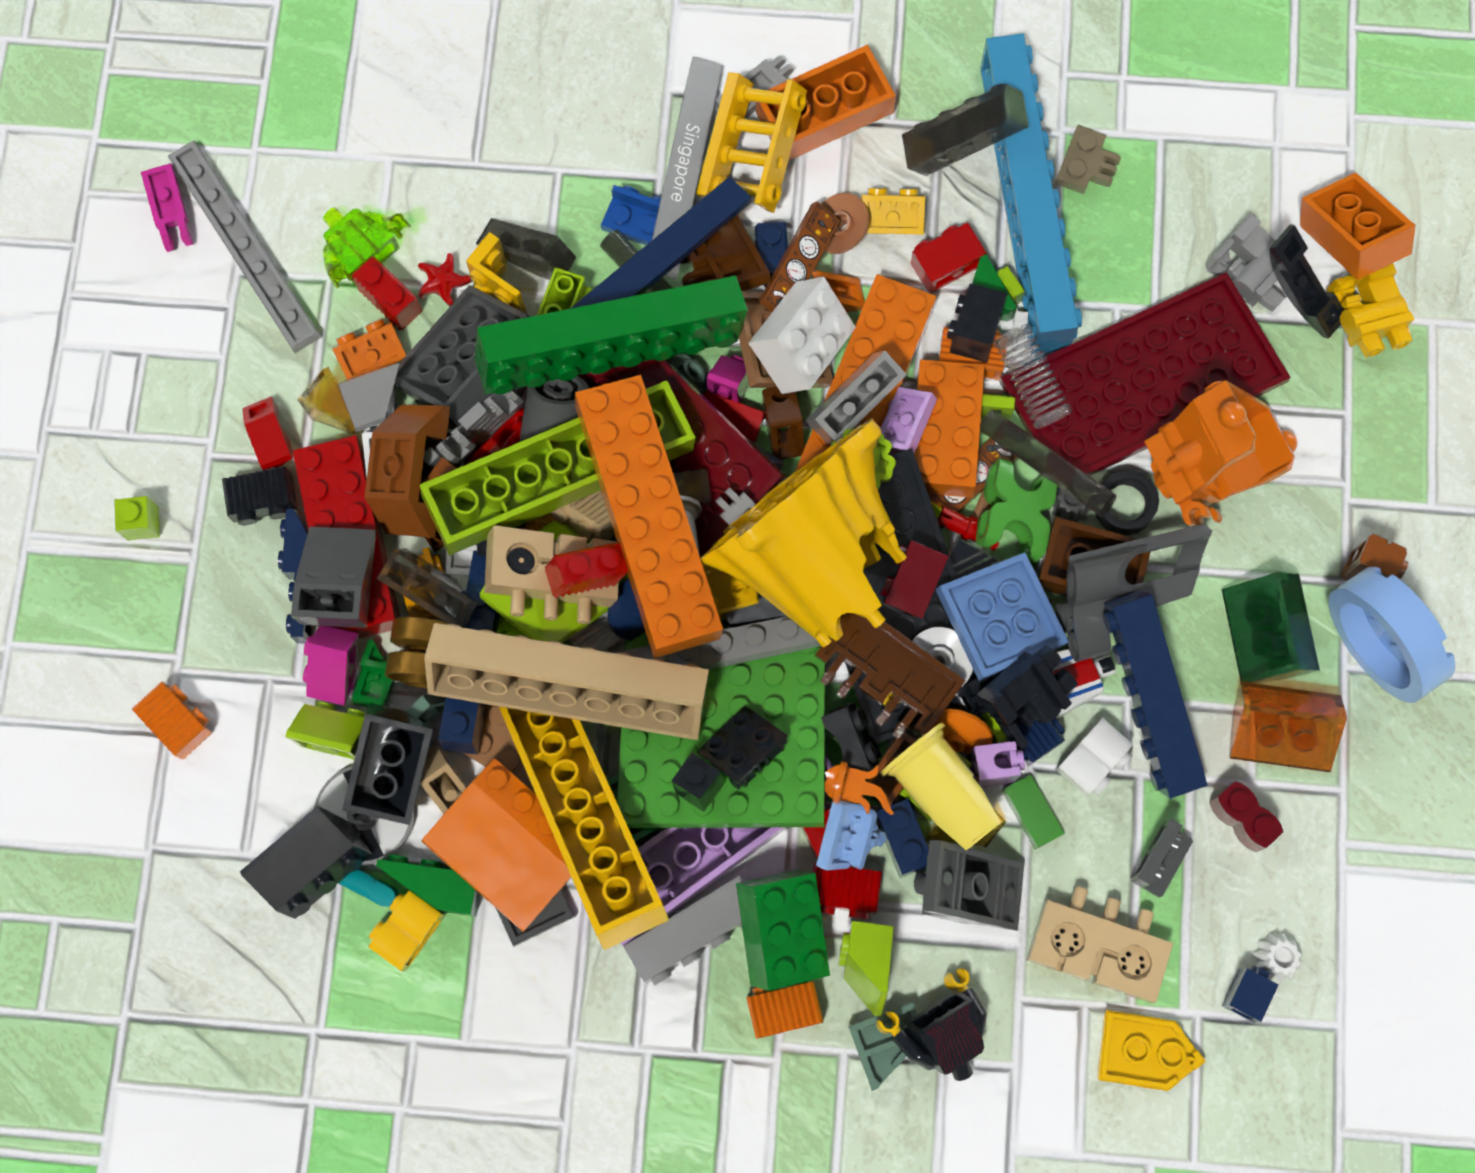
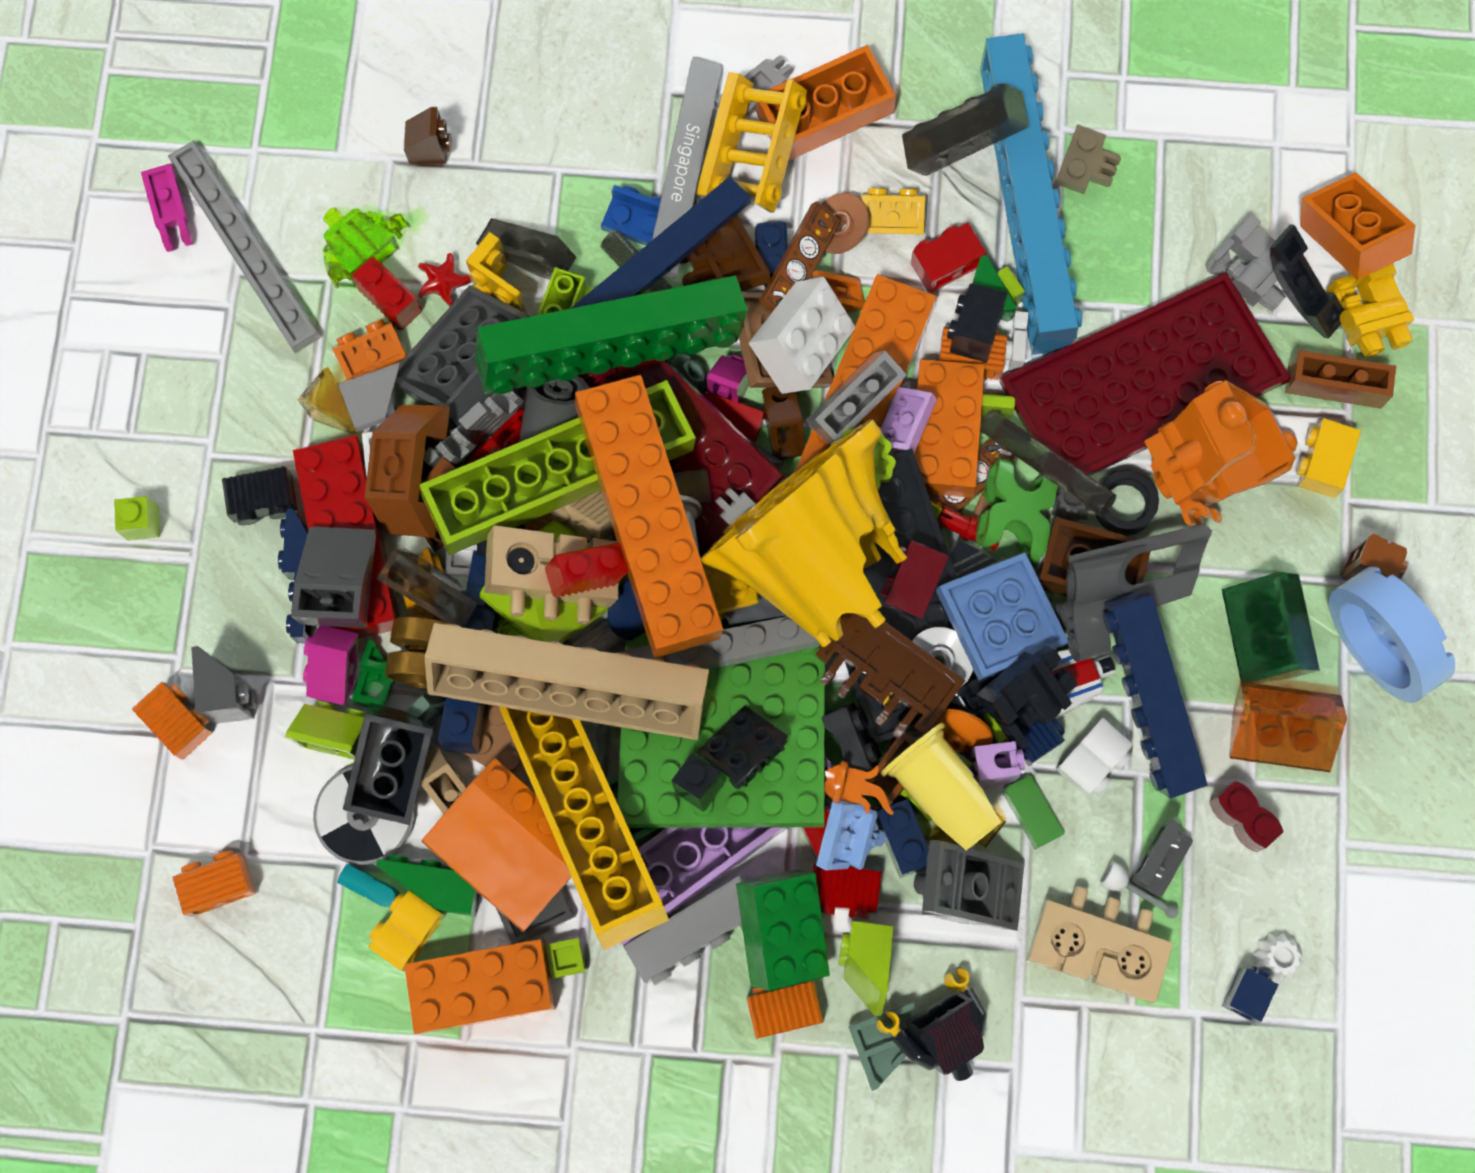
black slope [239,806,372,919] -> none
red slope [242,396,293,470] -> none
clear piece [993,324,1073,429] -> none
yellow tile [1097,1010,1206,1091] -> none
none -> orange brick [172,850,256,917]
none -> dark grey slope [191,646,257,724]
none -> reddish brown slope [404,107,452,164]
none -> orange brick [404,939,556,1034]
none -> lime plate [545,938,586,979]
none -> hinge [1100,861,1179,918]
none -> dark orange brick [1285,350,1396,409]
none -> yellow brick [1296,418,1361,499]

